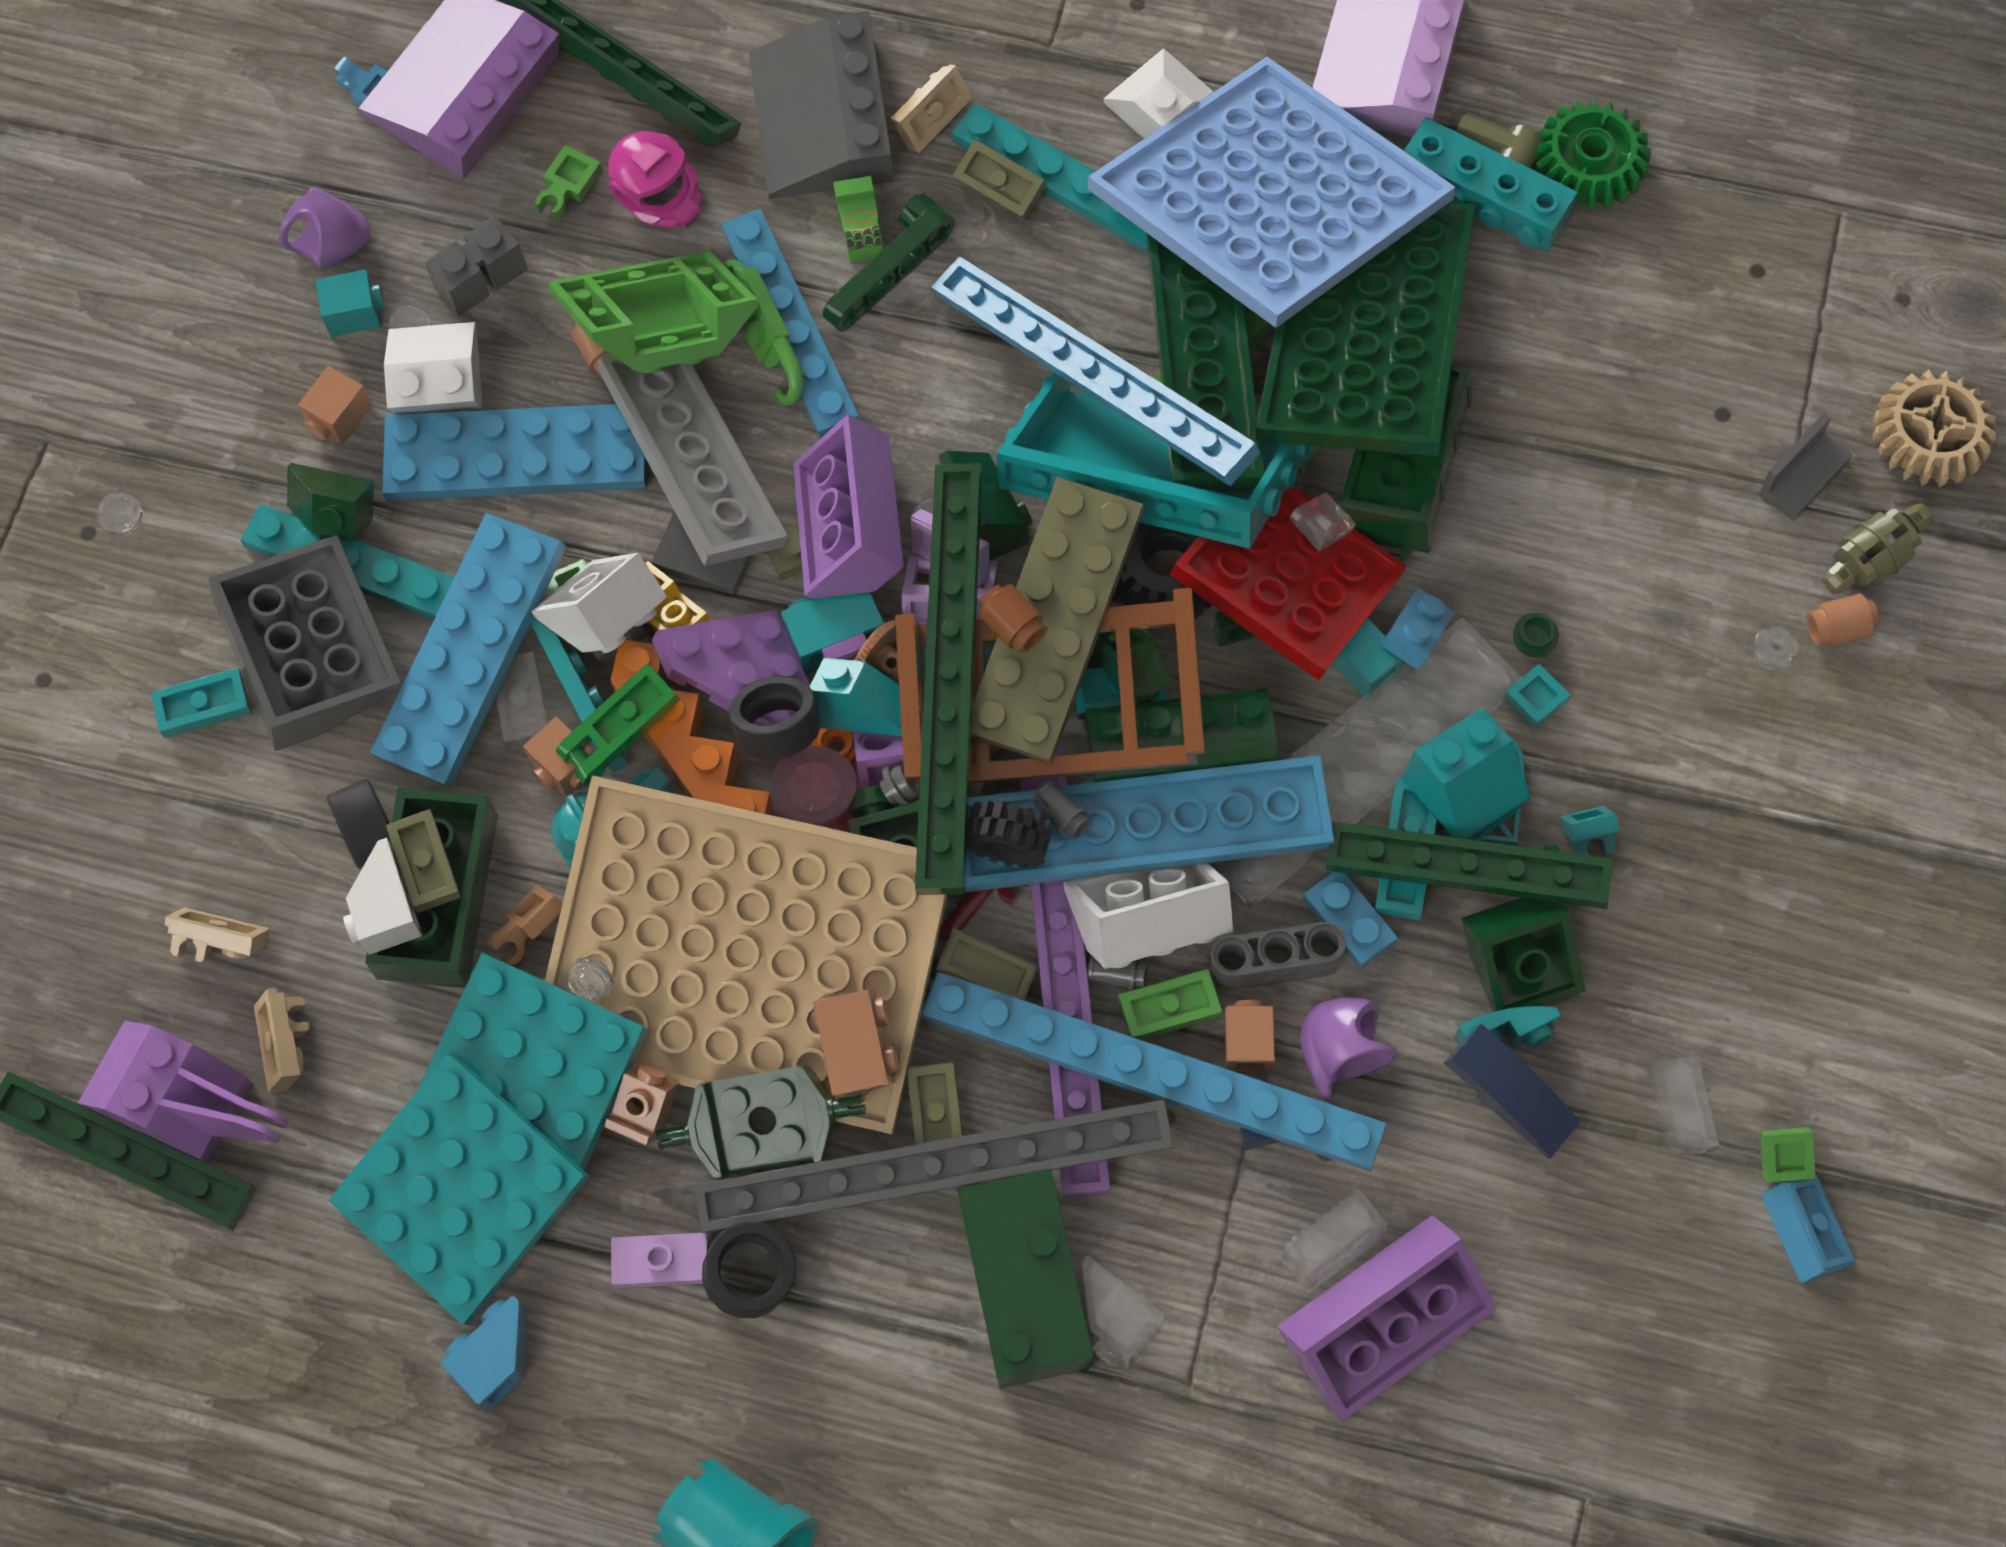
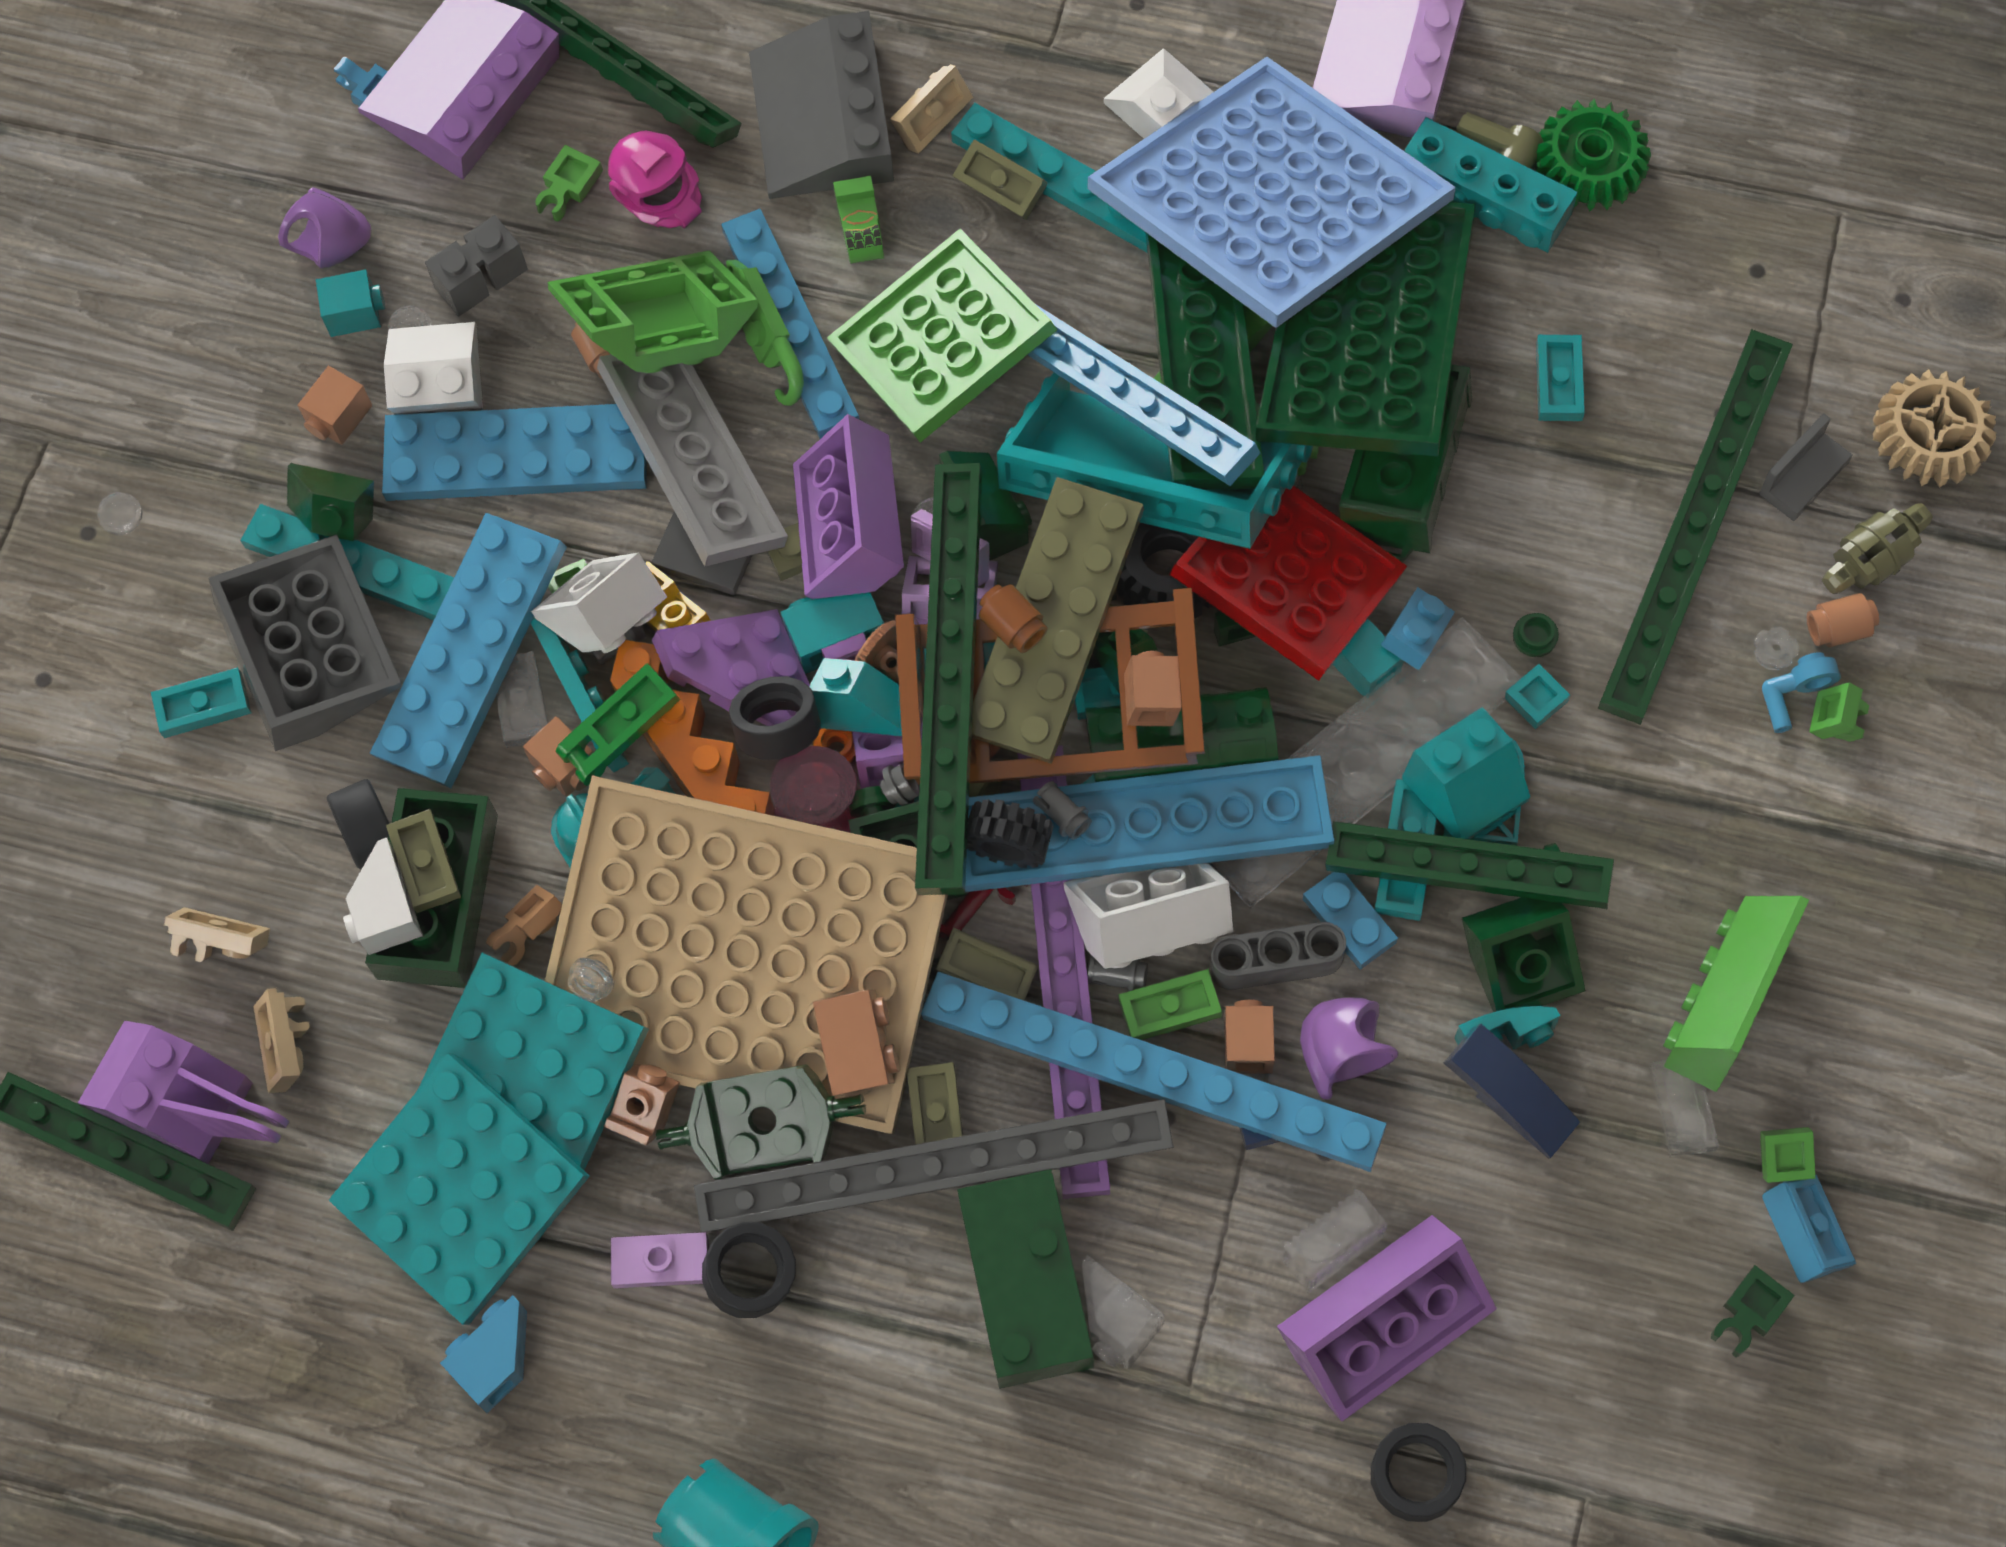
dark green beam [822,193,956,332] -> none
clear plate [1290,492,1355,551] -> none
teal tile [1559,806,1619,855] -> none
none -> plate [827,229,1057,443]
none -> nougat brick [1124,651,1181,726]
none -> black tyre [1371,1423,1466,1522]
none -> teal plate [1536,334,1585,421]
none -> dark green plate [1598,329,1793,725]
none -> bright green slope [1663,896,1809,1092]
none -> dark green plate [1711,1265,1795,1358]
none -> dark azure plate [1762,652,1841,733]
none -> bright green tile [1809,682,1869,742]

